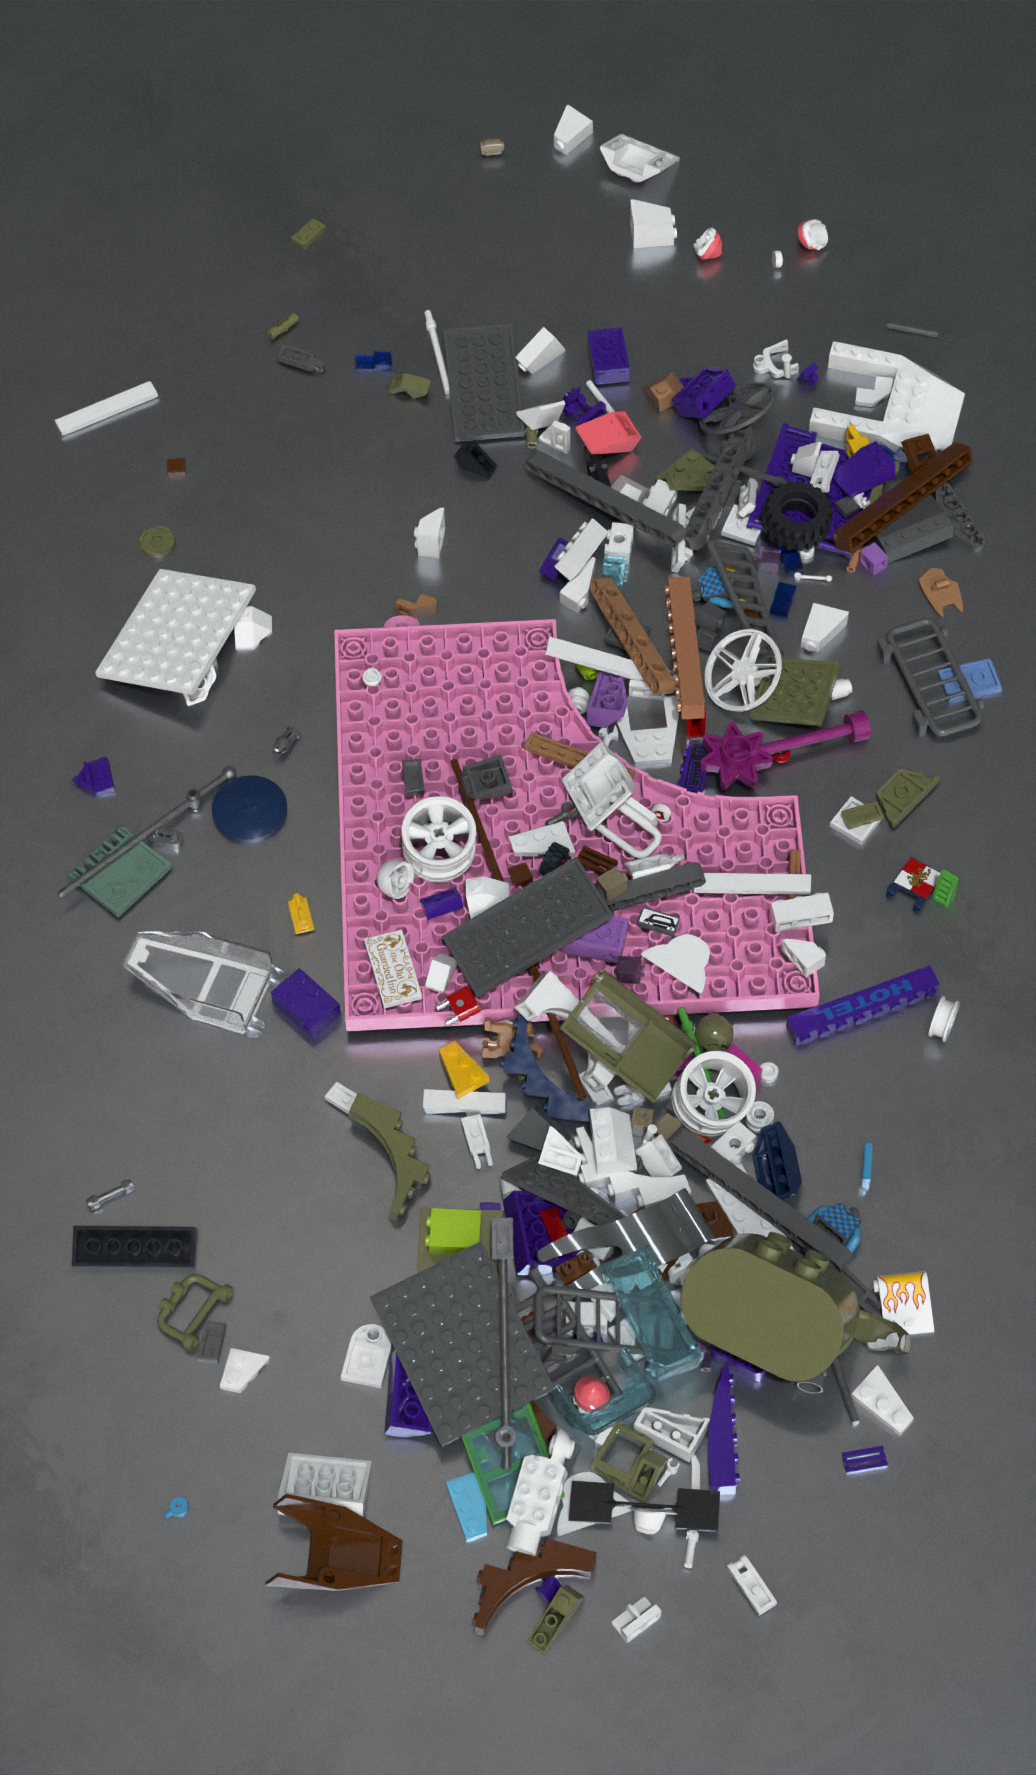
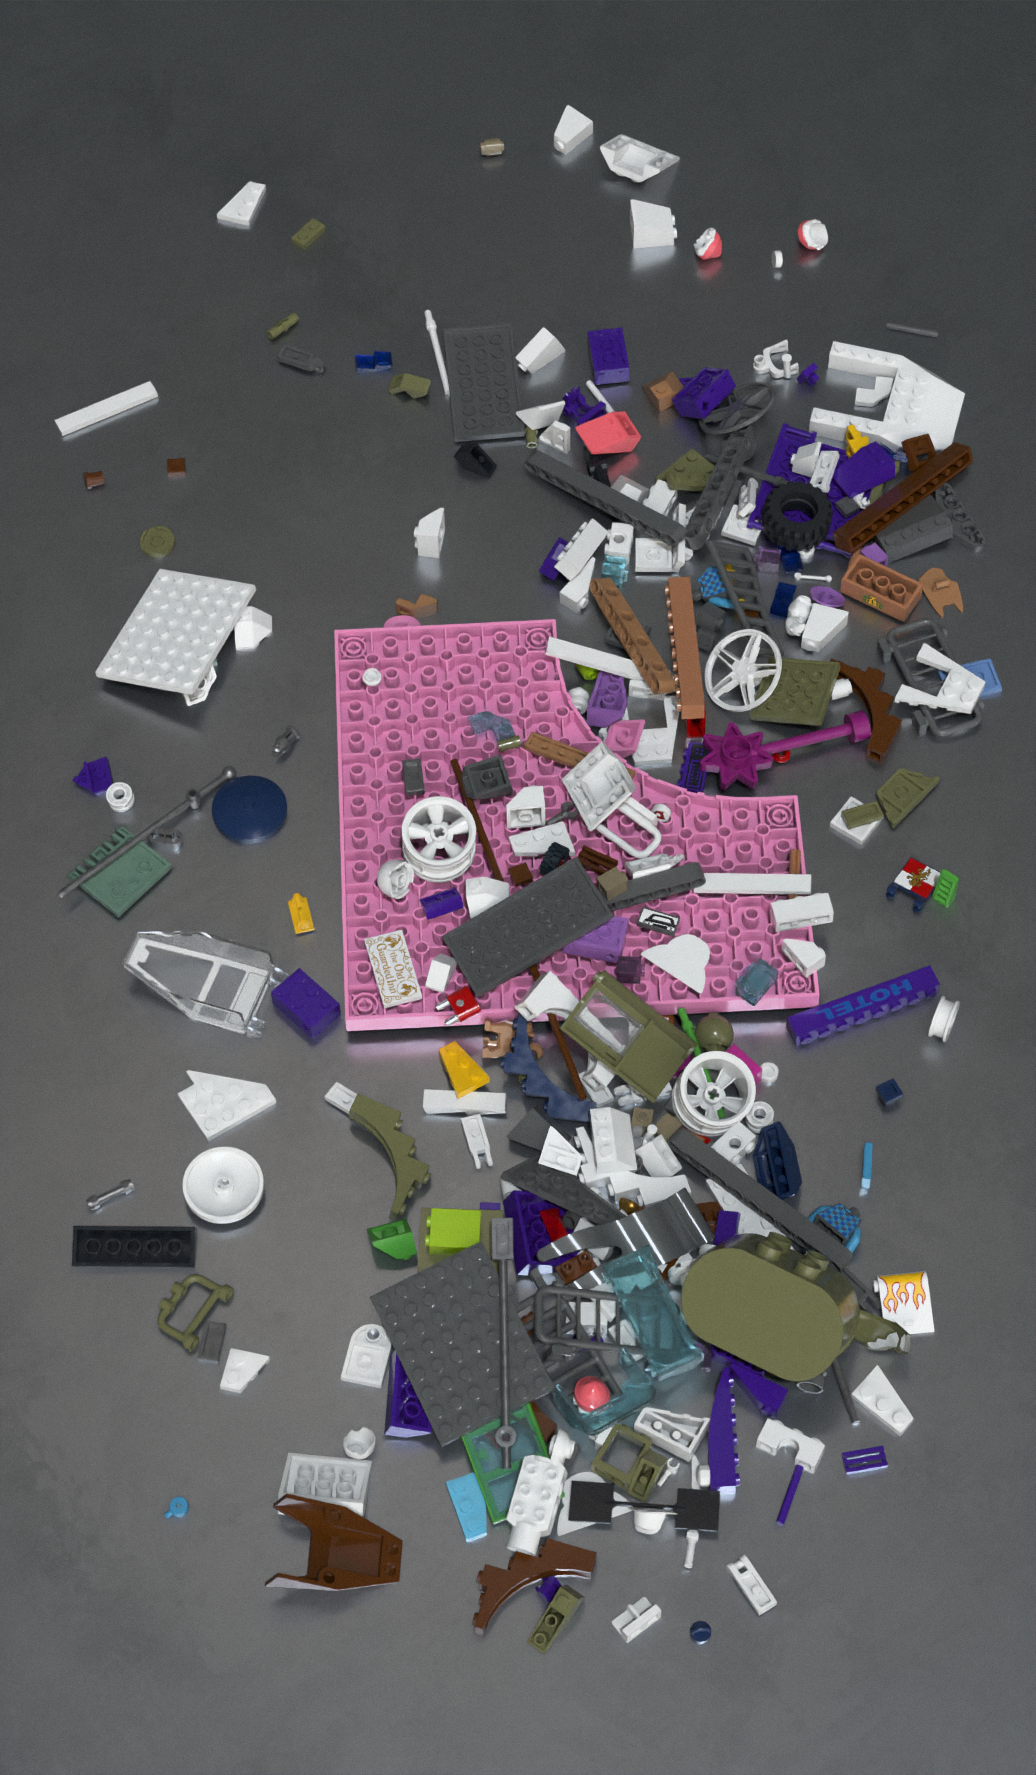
none -> reddish brown bush [83,471,105,490]
none -> white wheel [106,782,135,812]
none -> white wing [177,1070,276,1142]
none -> white dish [183,1147,264,1224]
none -> white wing [217,181,266,226]
none -> white hair [343,1427,376,1459]
none -> bright green slope [367,1219,417,1260]
none -> clear light blue tile [468,711,516,741]
none -> olive pin [497,734,522,752]
none -> white slope [506,785,545,829]
none -> bright pink slope [605,719,645,758]
none -> pearl gold piece [619,1198,640,1215]
none -> white plate [635,538,672,572]
none -> dark blue tile [690,1621,711,1644]
none -> white tile [697,1465,710,1487]
none -> dark purple tile [714,1210,741,1246]
none -> dark purple slope [729,1363,788,1418]
none -> clear light blue brick [735,958,779,1006]
none -> white arch [756,1418,825,1474]
none -> dark purple bar [776,1465,804,1526]
none -> white animal [785,595,813,636]
none -> medium lavender dish [809,586,845,607]
none -> reddish brown arch [830,659,902,764]
none -> nougat brick [840,554,924,622]
none -> dark blue tile [876,1078,903,1106]
none -> white wing [894,643,986,714]

